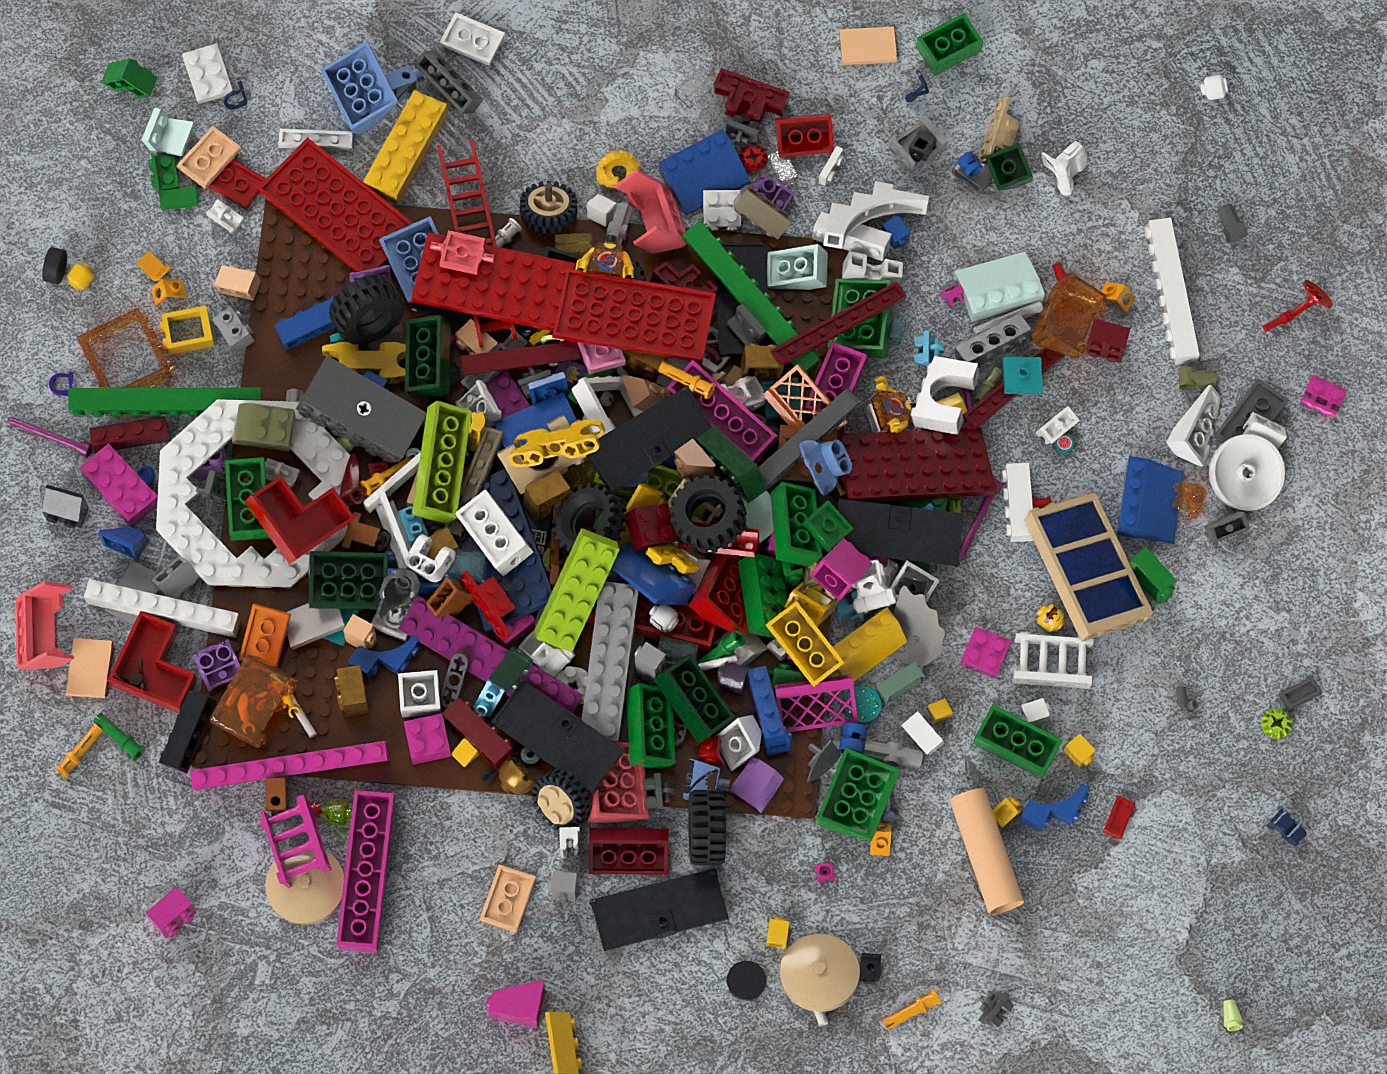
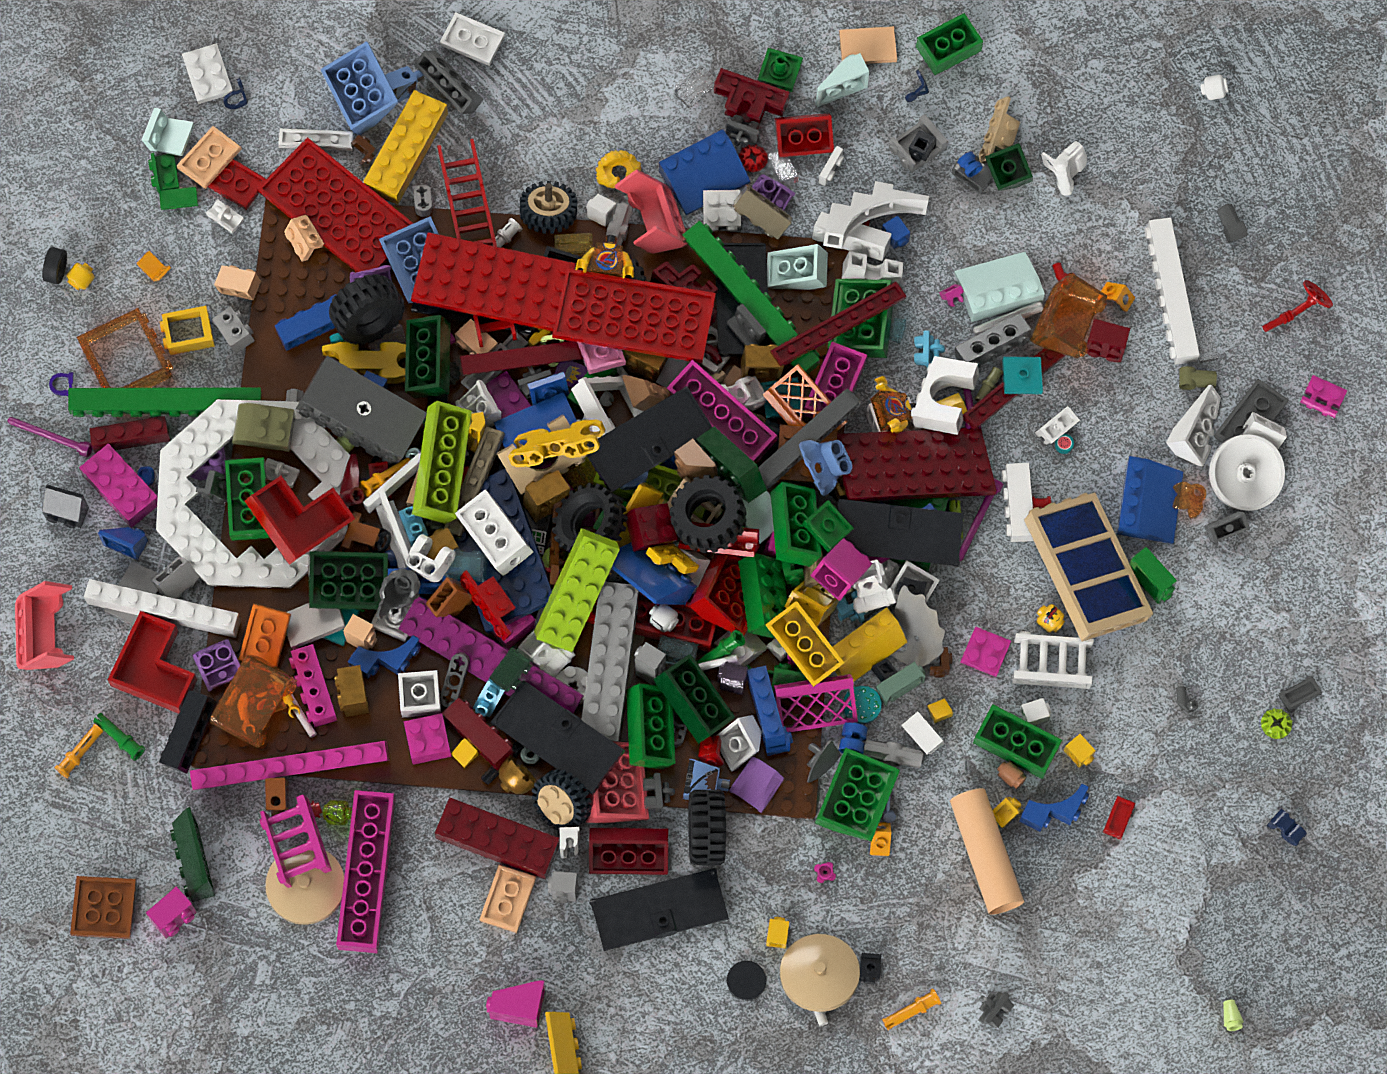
light nougat tile [66,638,113,699] -> none
green brick [101,58,158,98] -> none
dark brown plant [114,659,146,691] -> none
light orange bracket [151,279,187,305] -> none
coral plate [430,230,495,275] -> none
light orange pin [658,361,715,399] -> none
none -> dark orange plate [70,876,137,939]
none -> dark green slope [170,807,215,902]
none -> light nougat bracket [284,215,324,261]
none -> dark pink brick [289,644,337,727]
none -> reddish brown bracket [350,135,376,165]
none -> light grey beam [414,184,432,217]
none -> dark red brick [435,797,560,880]
none -> green plate [757,48,803,92]
none -> light aqua slope [816,53,869,107]
none -> black tile [871,658,898,682]
none -> reddish brown bracket [929,647,953,678]
none -> nougat brick [997,761,1027,789]

